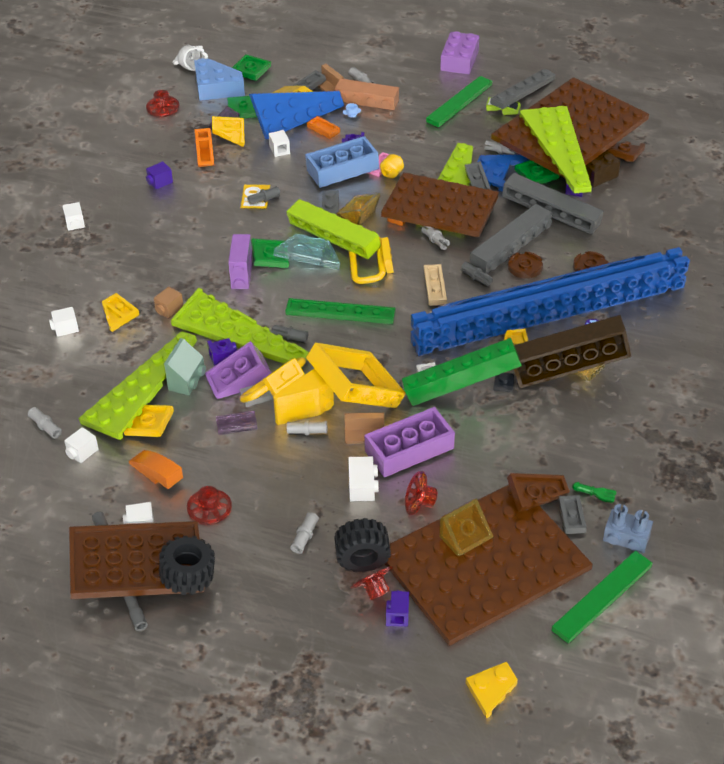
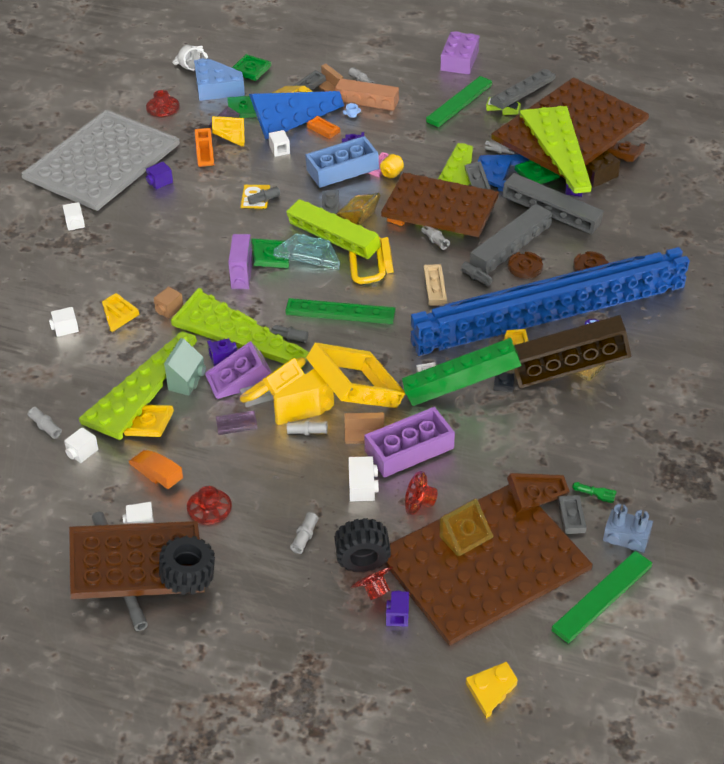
none -> light grey plate [21,110,180,211]

